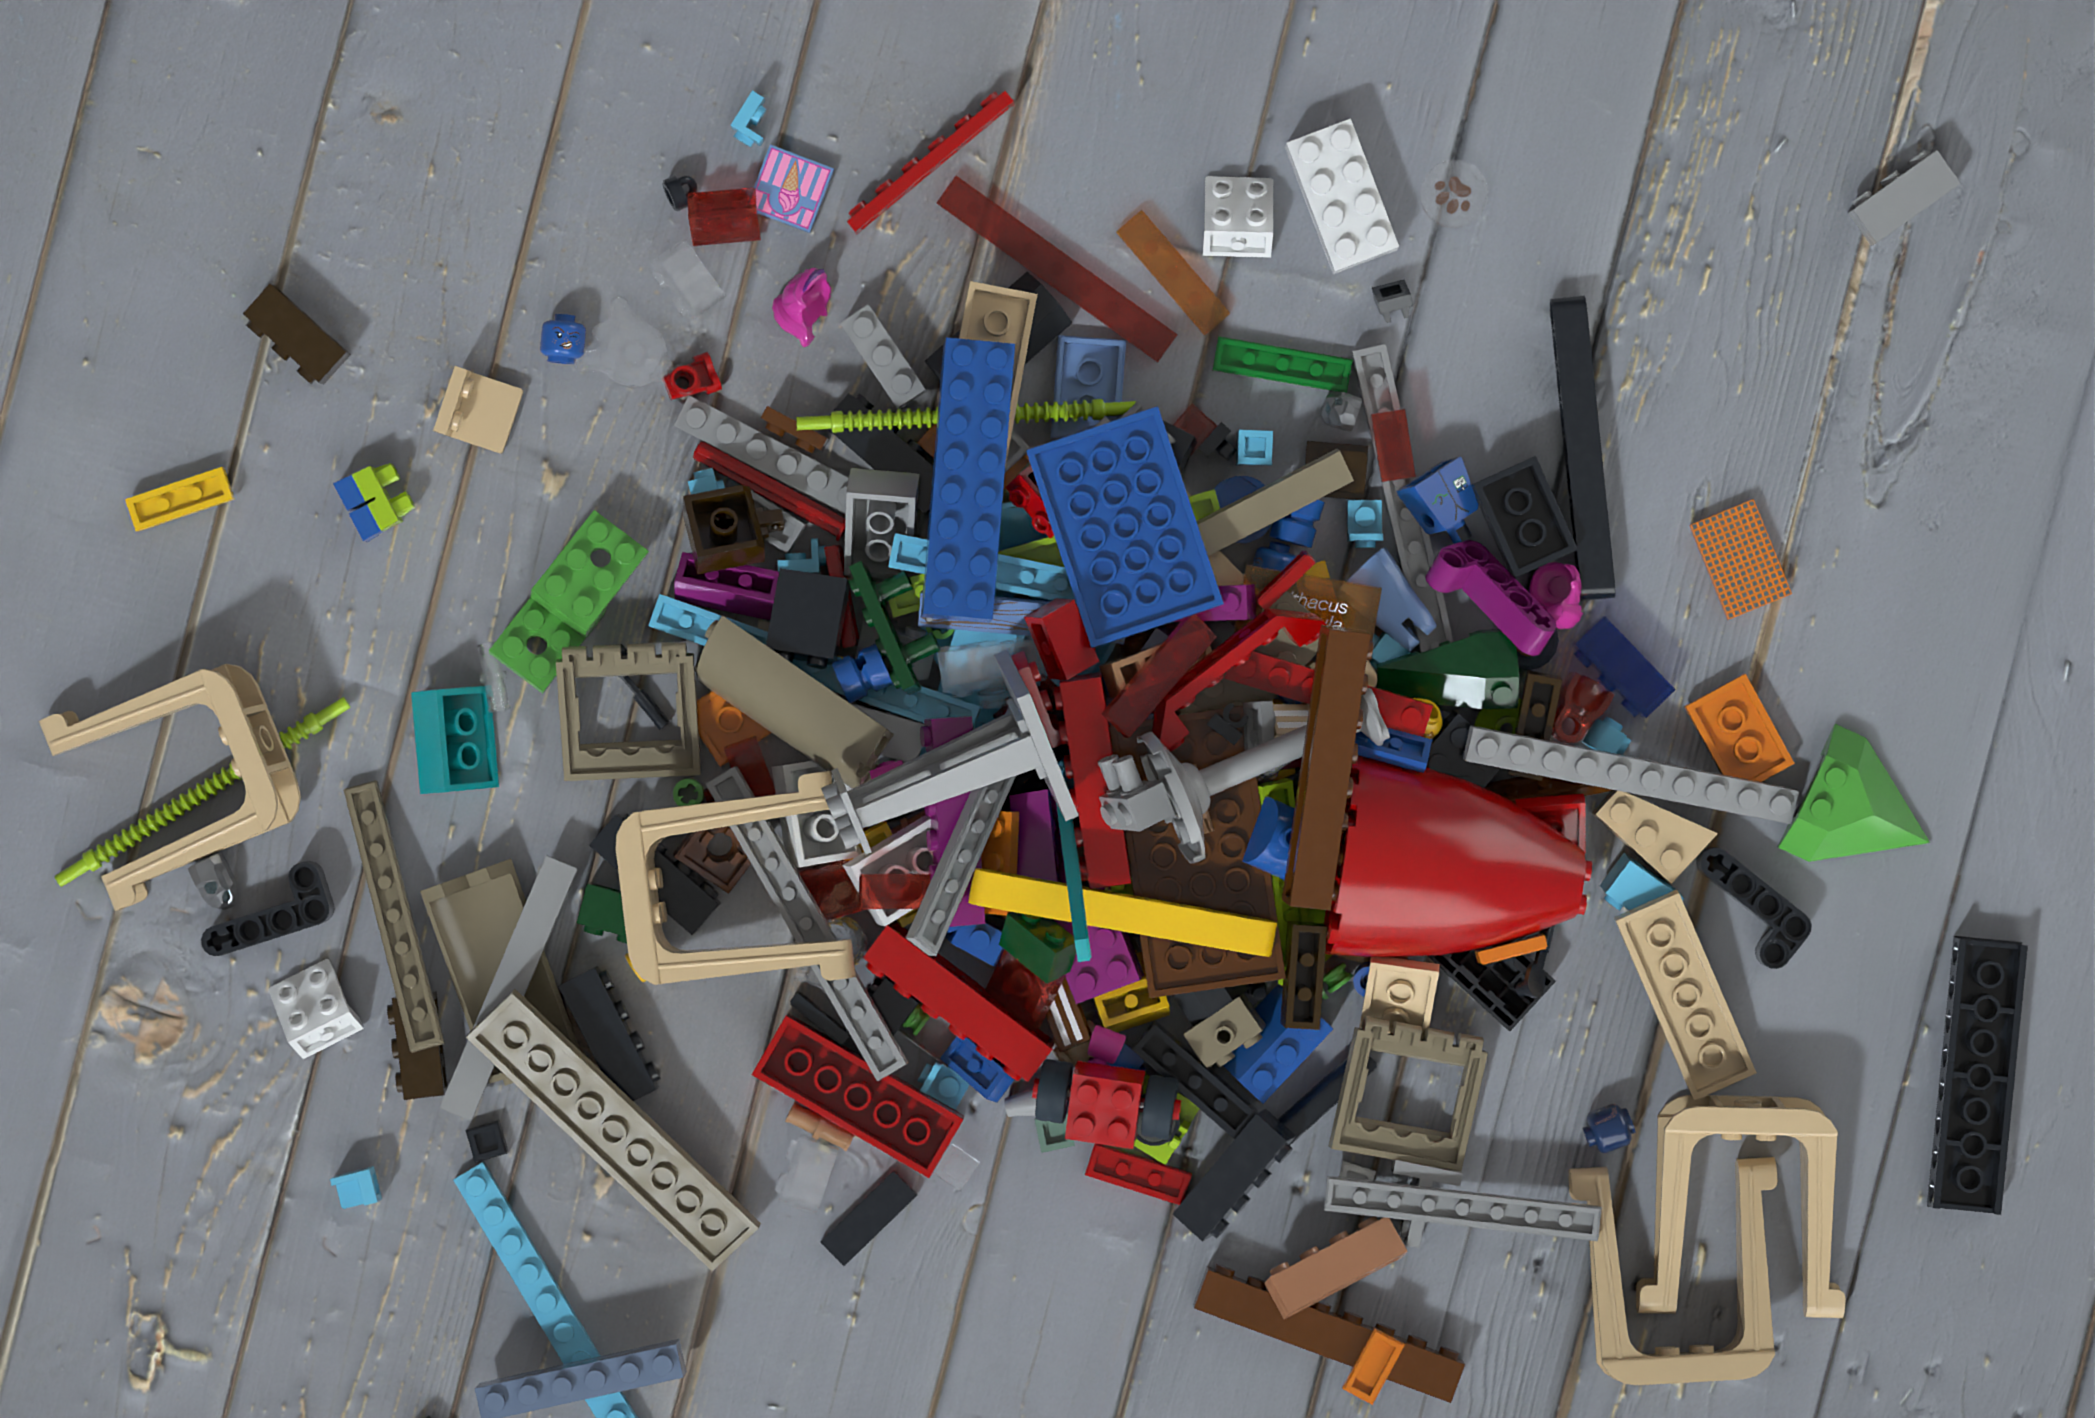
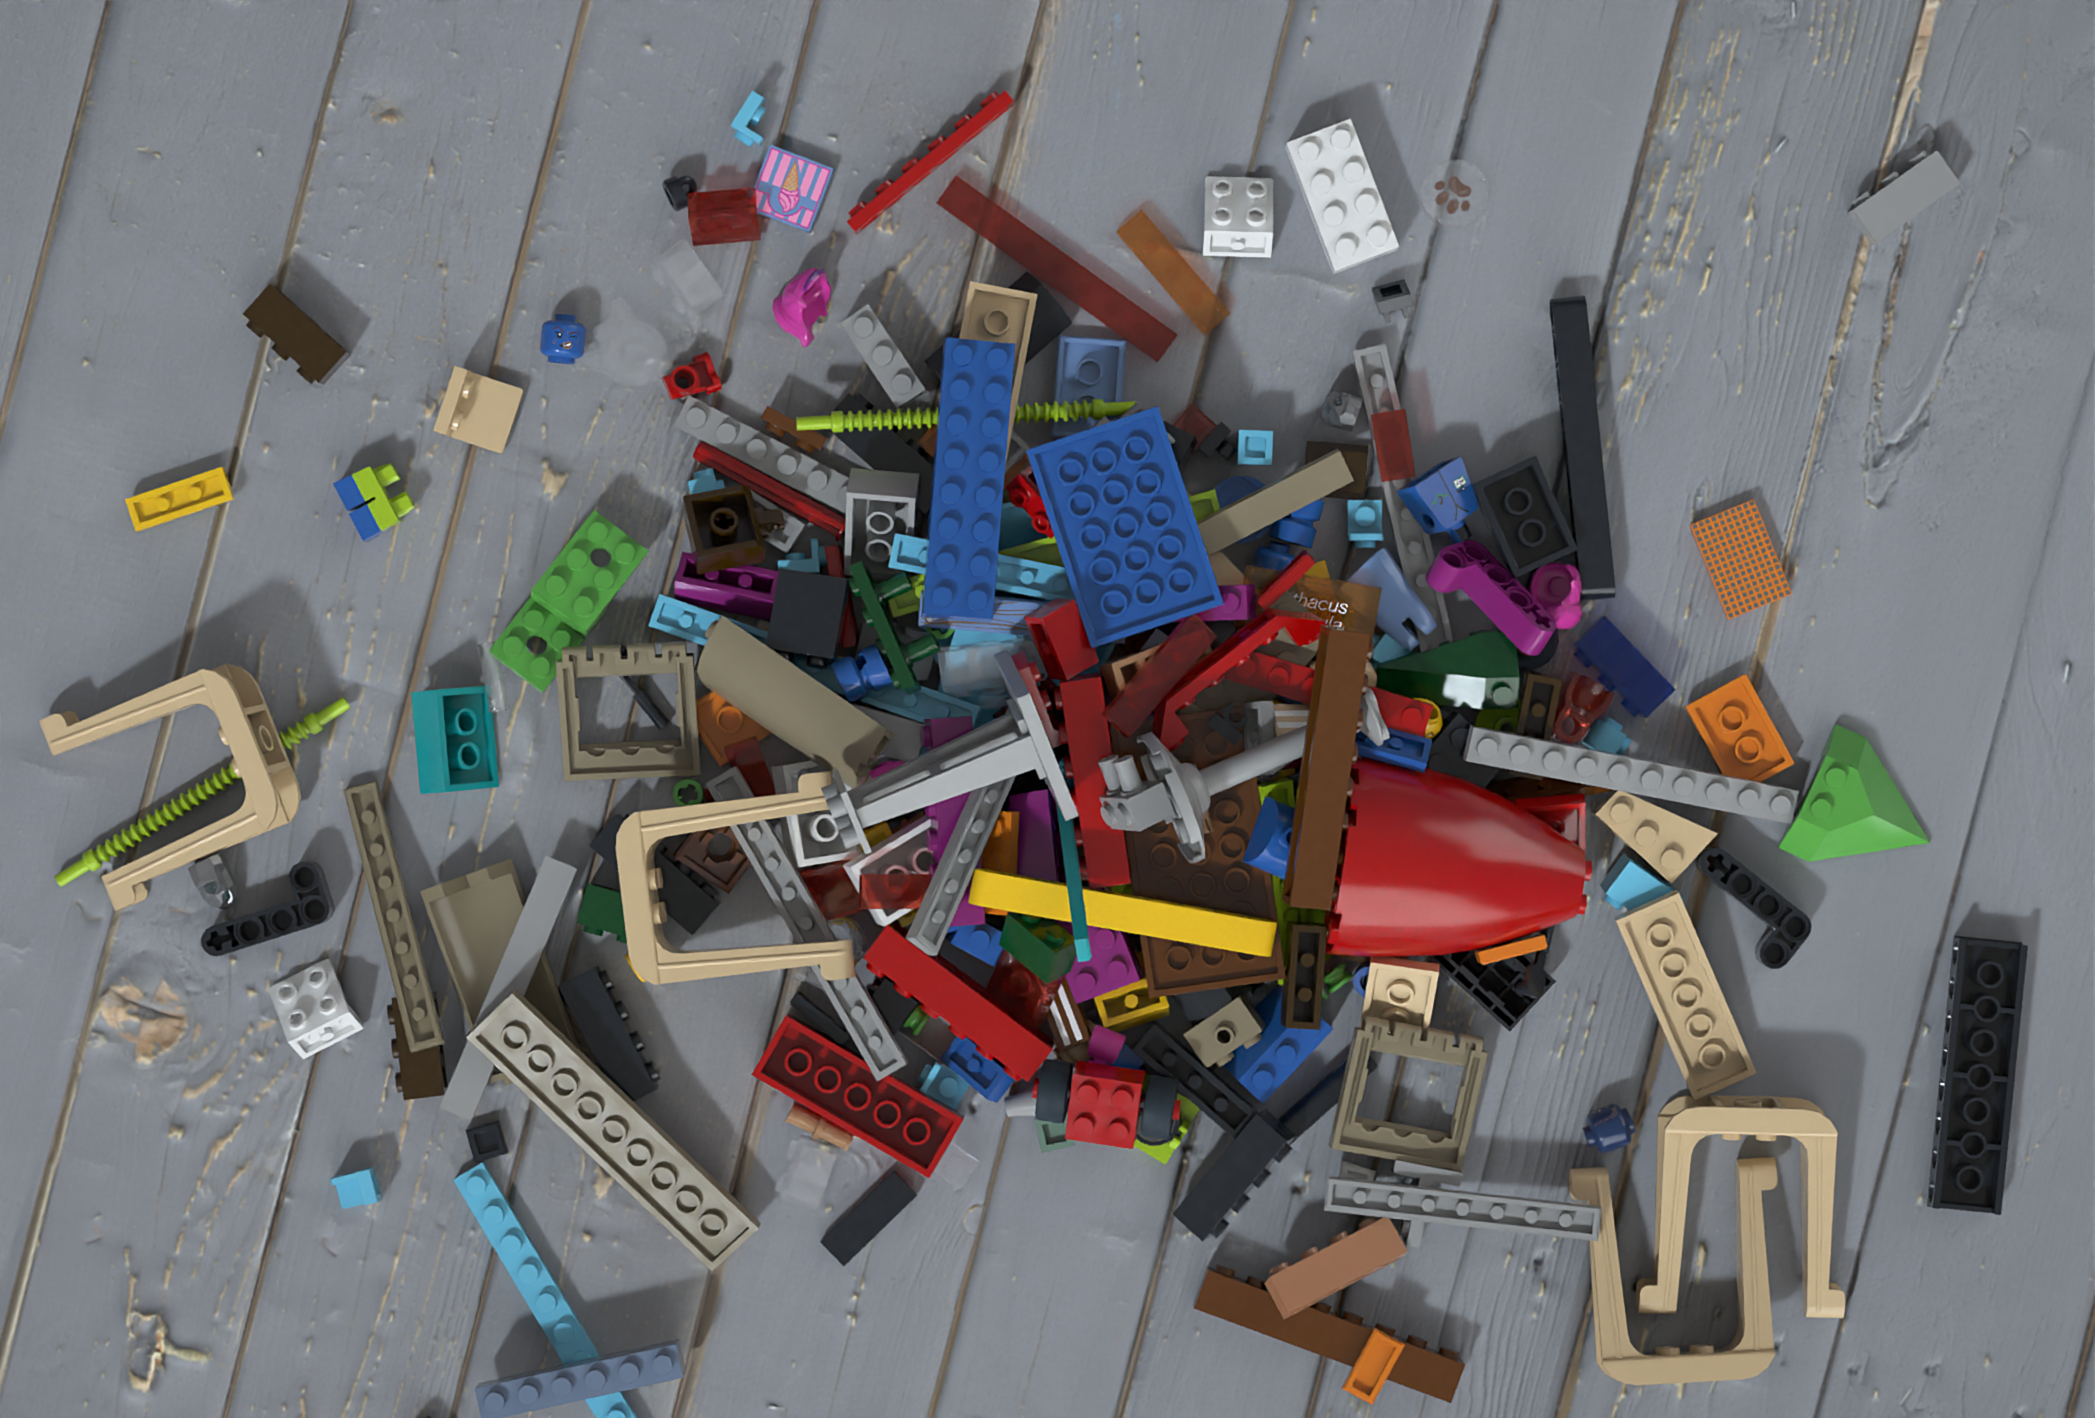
red tile [1085,1143,1192,1205] -> none
green tile [1212,336,1353,393] -> none

